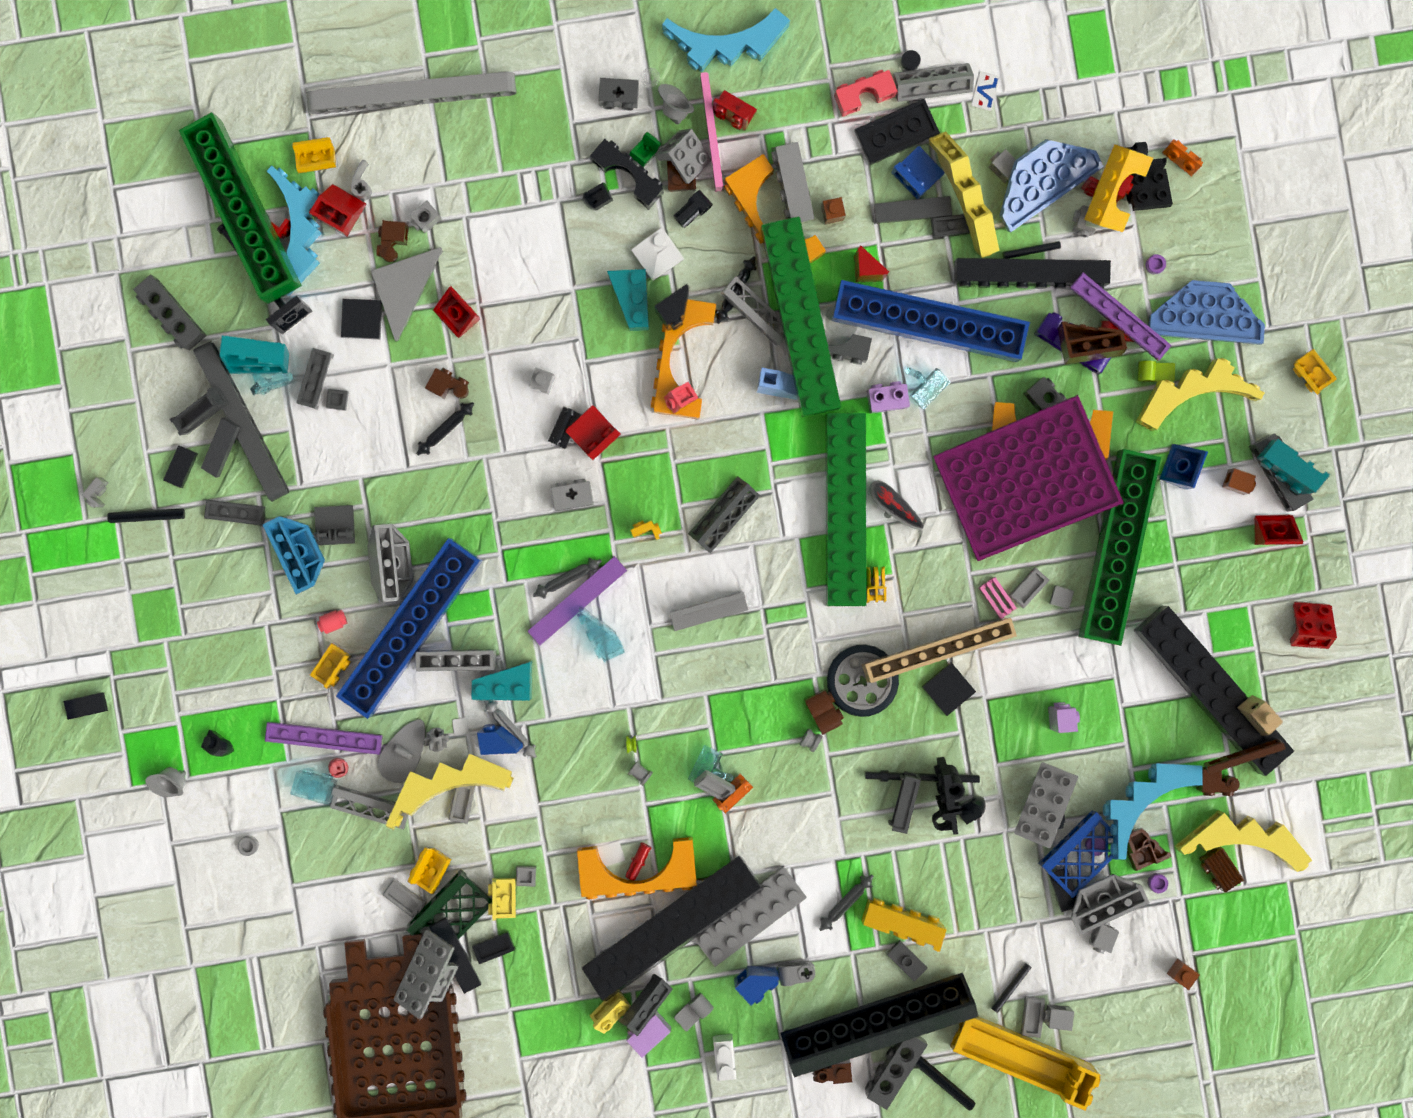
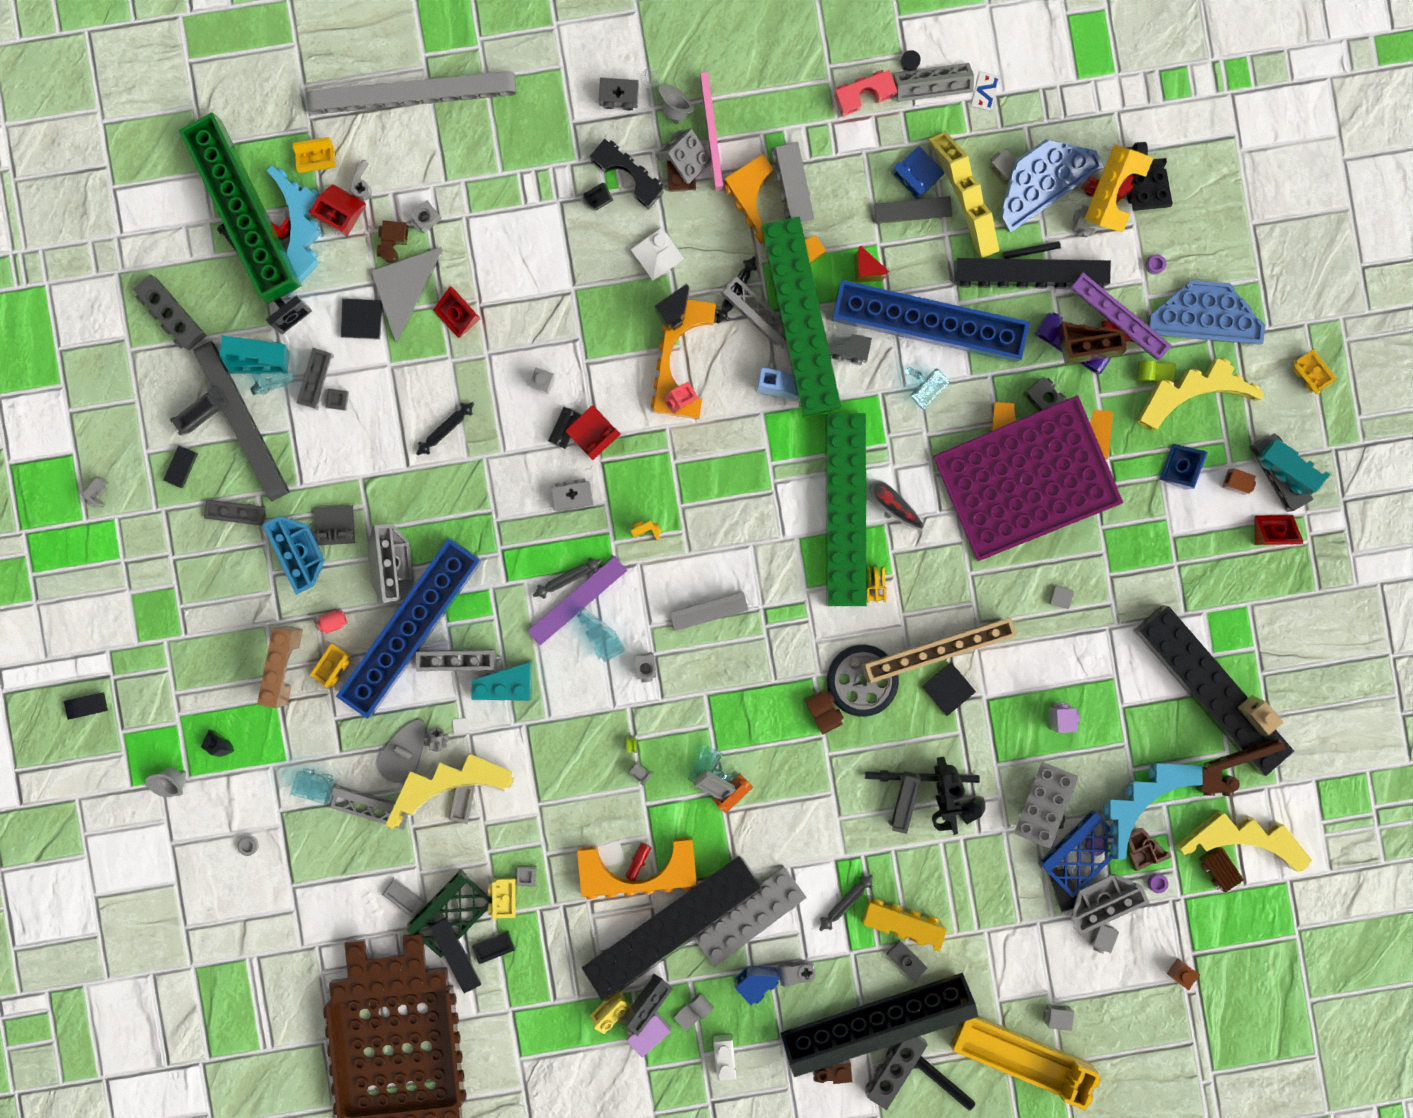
black axle [107,508,185,523] -> none
dark grey tile [201,417,240,478] -> none
medium lavender tile [265,722,383,755] -> none
tile [328,758,349,778] -> none
light grey bracket [394,930,458,1019] -> none
yellow bracket [407,847,452,894] -> none
reddish brown brick [425,367,469,399] -> none
blue slope [477,724,523,755] -> none
light grey wheel [484,700,537,758] -> none
teal wedge [607,269,649,331] -> none
green bracket [629,132,661,167] -> none
medium azure arch [662,8,790,72] -> none
black piece [673,190,713,229] -> none
dark grey fence [688,476,760,553] -> none
red bracket [713,90,757,130] -> none
light grey wheel [800,728,822,753] -> none
dark orange brick [821,197,846,224] -> none
black tile [854,98,940,165] -> none
lavender brick [867,381,910,414] -> none
dark grey tile [931,214,970,238] -> none
bright pink tile [979,577,1017,619] -> none
black bar [991,963,1032,1013] -> none
light grey tile [1009,567,1049,608] -> none
light grey tile [1020,996,1045,1038] -> none
green brick [1078,449,1161,646] -> none
orange hinge [1162,139,1203,176] -> none
red bracket [1290,602,1337,649] -> none
none -> medium nougat arch [257,626,303,708]
none -> light grey brick [634,653,656,682]

